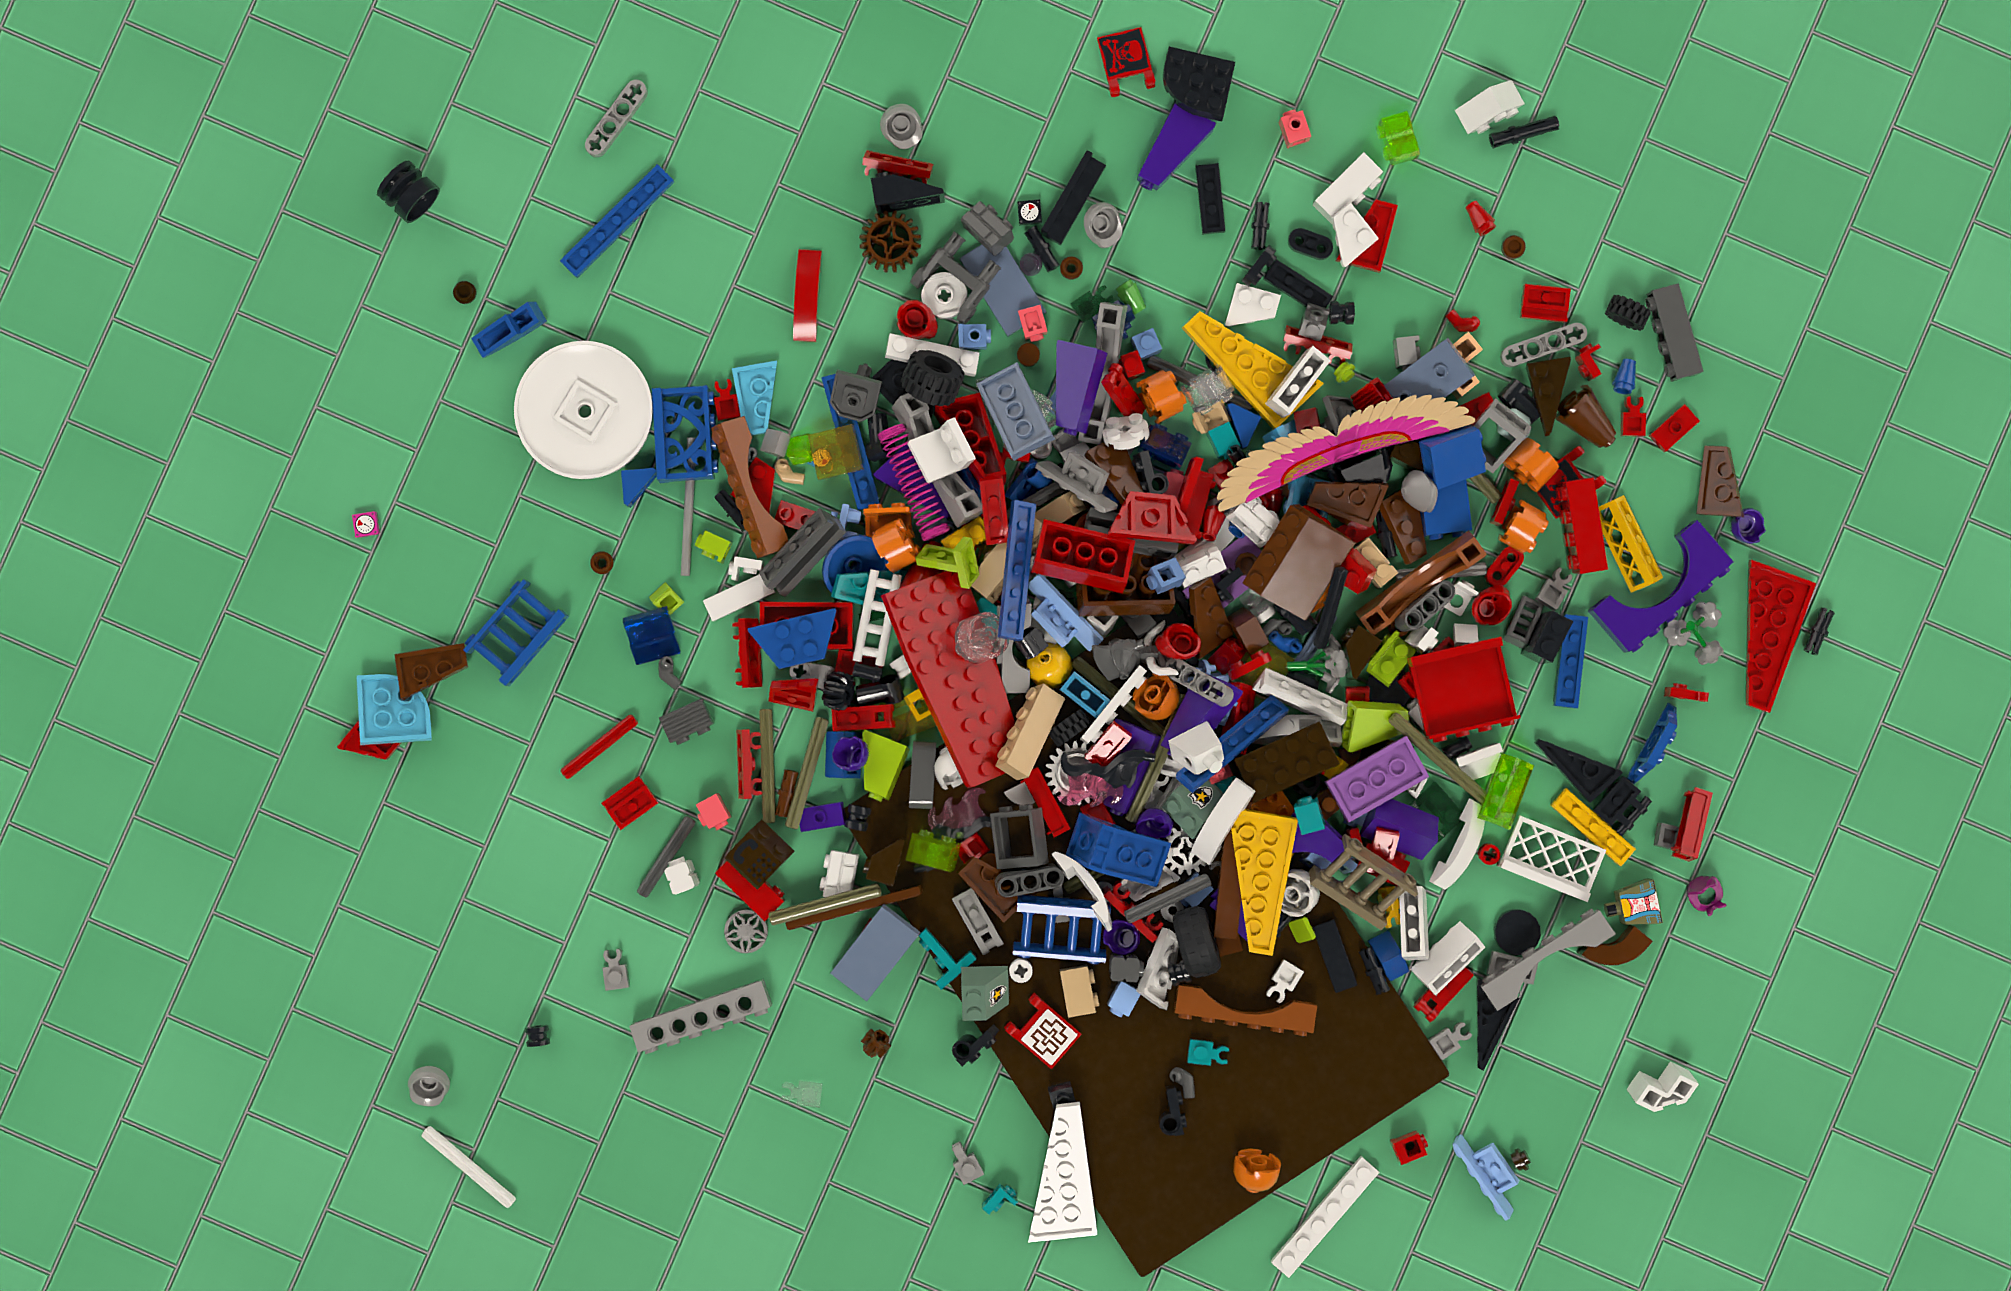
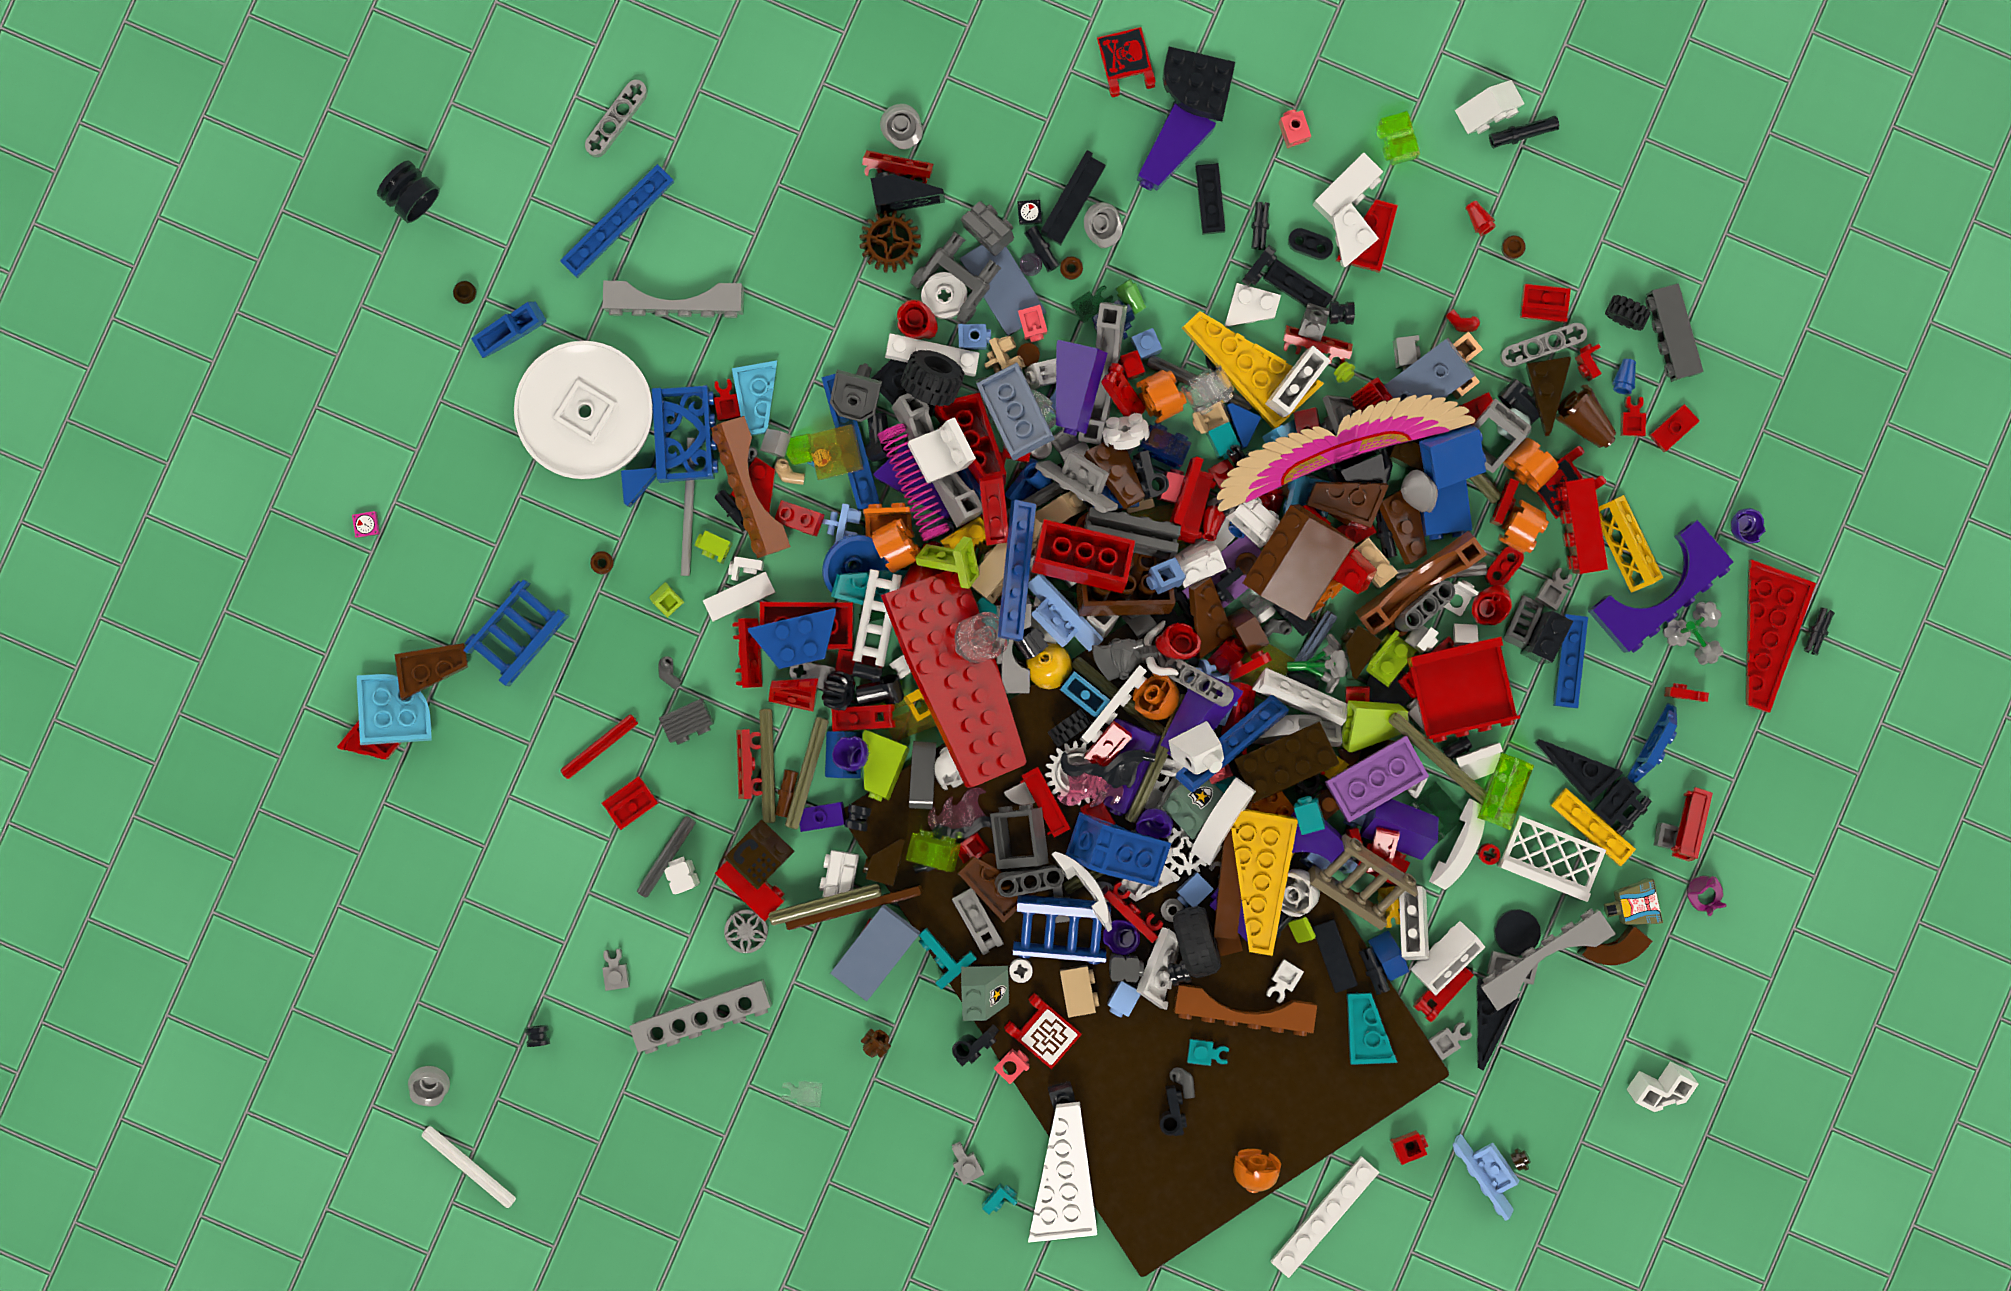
clear blue slope [623,606,681,665] -> none
coral brick [696,793,731,831] -> none
dark grey brick [759,508,846,597] -> none
red slope [793,249,822,342] -> none
tan brick [995,684,1065,780] -> none
red wing [1108,491,1197,545] -> none
dark grey axle [1124,874,1211,923] -> none
blue arm [1269,631,1303,653] -> none
black axle [1313,566,1348,649] -> none
reddish brown wing [1696,446,1744,518] -> none
none -> light grey arch [603,281,744,318]
none -> tan hips [984,336,1025,373]
none -> coral bracket [994,1048,1030,1084]
none -> white bracket [1024,358,1056,391]
none -> teal wing [1347,993,1397,1065]

